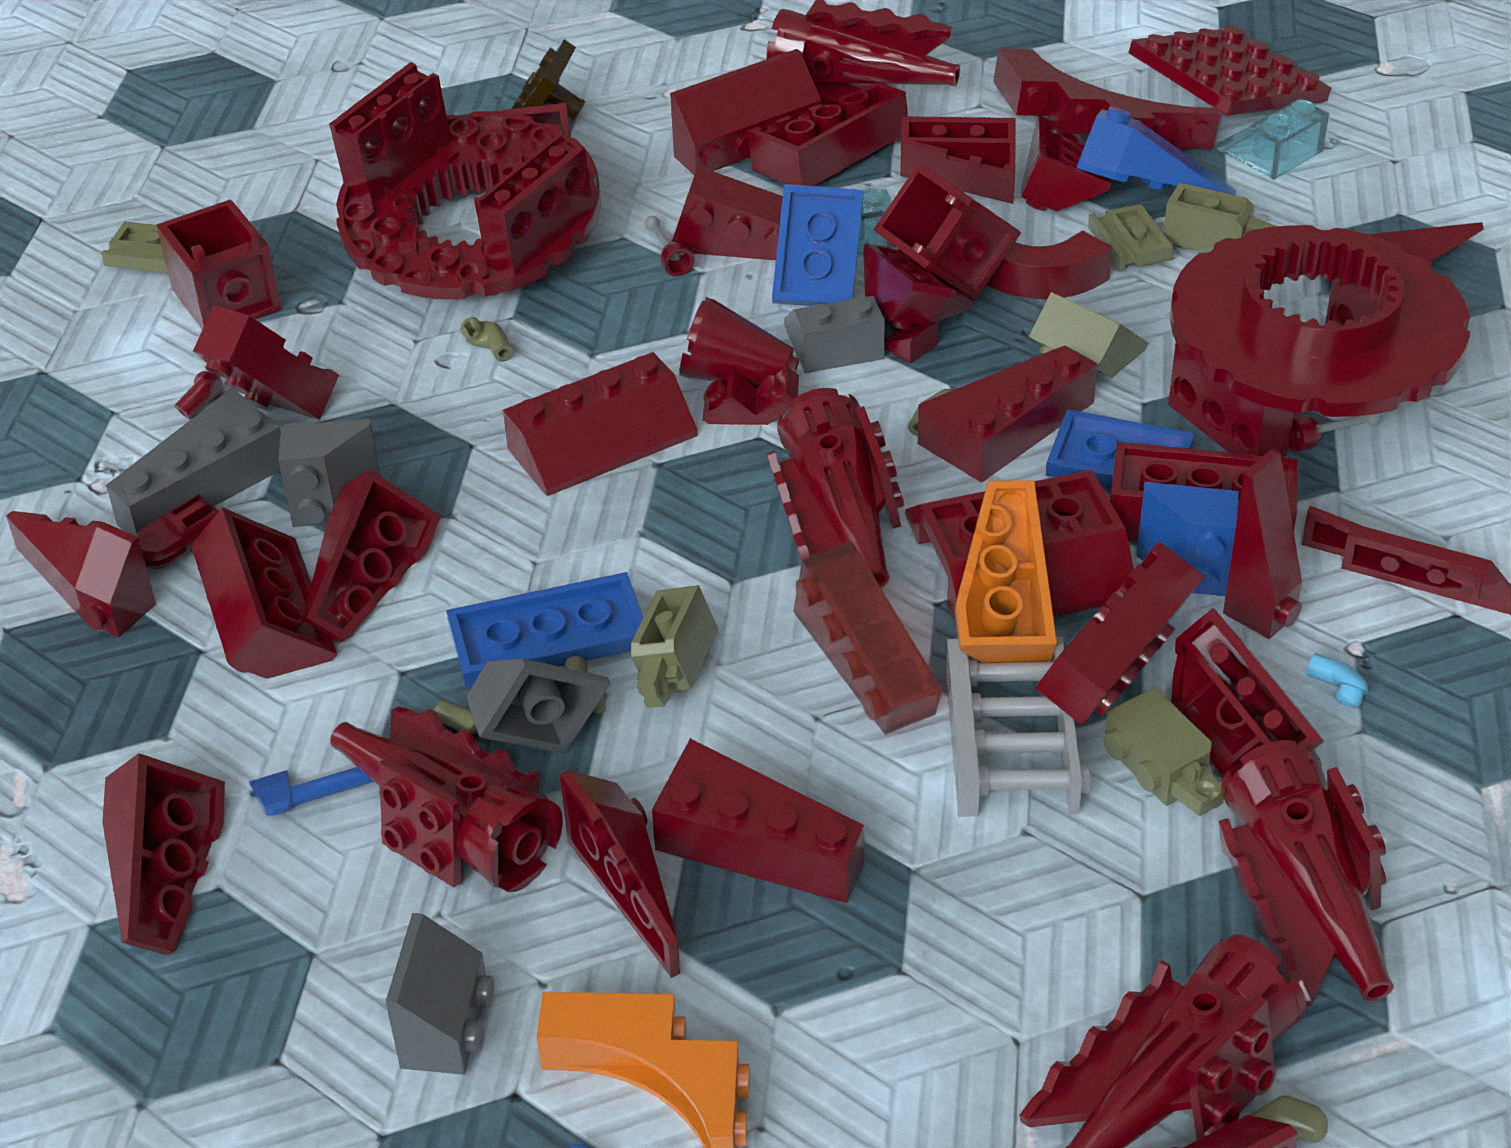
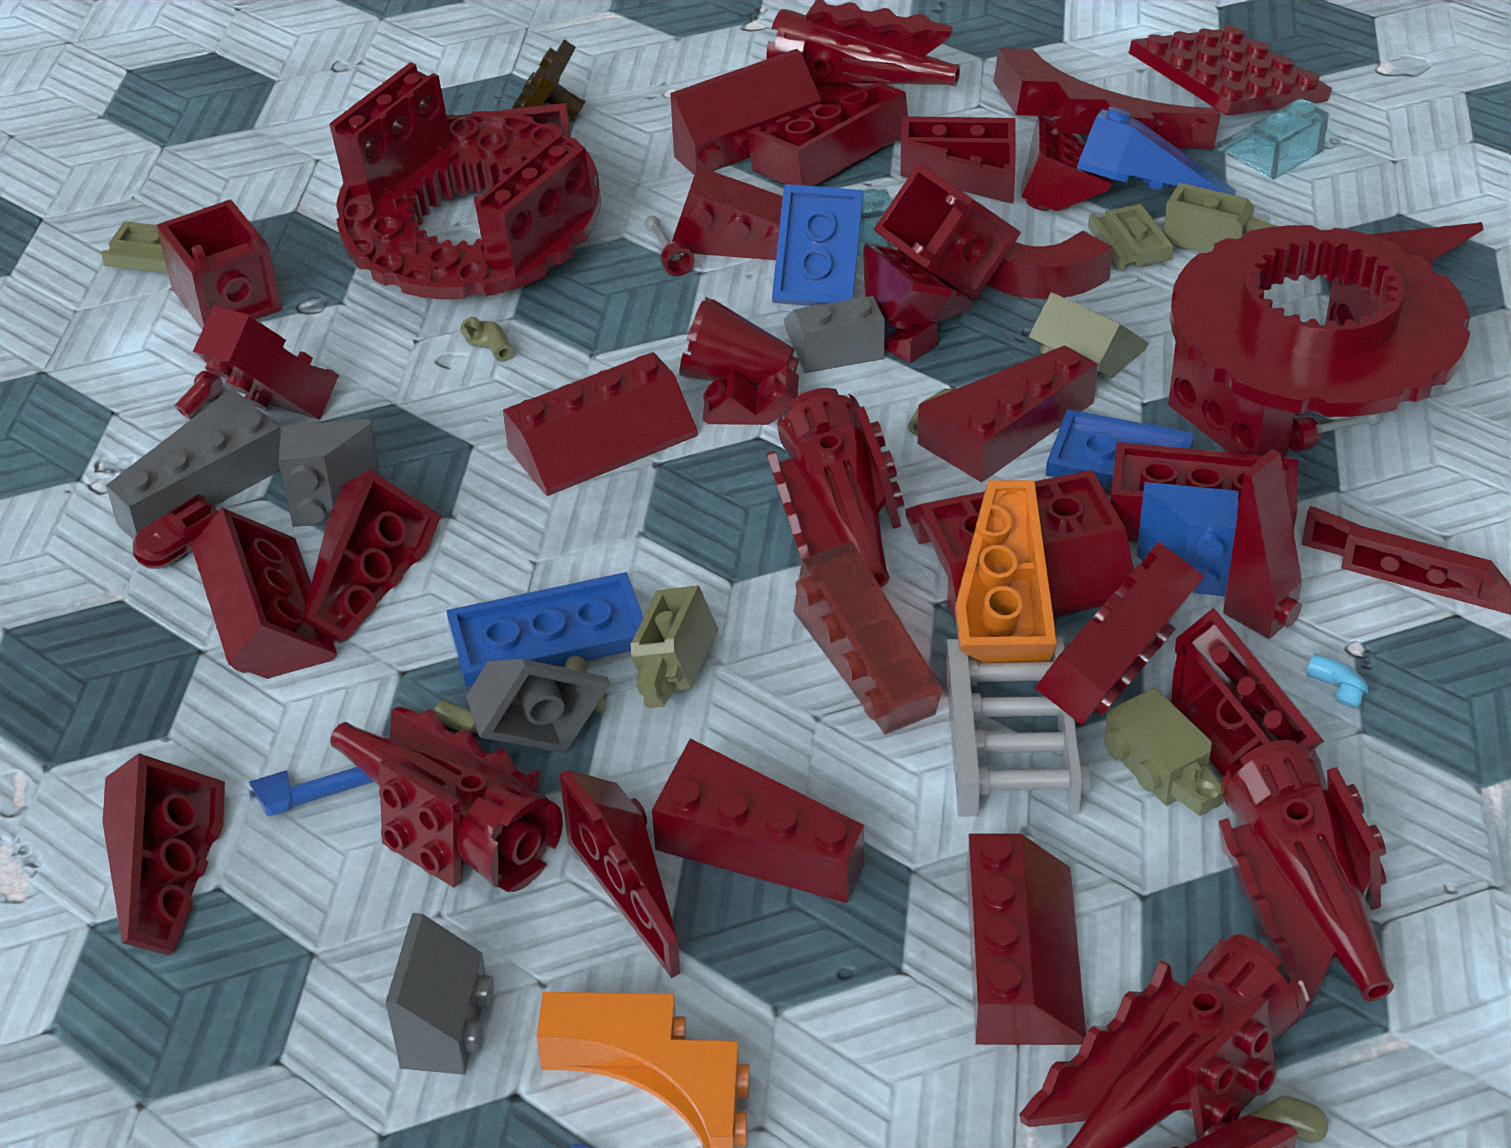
dark red wedge [6,511,156,637] -> none
none -> dark red slope [967,833,1086,1045]

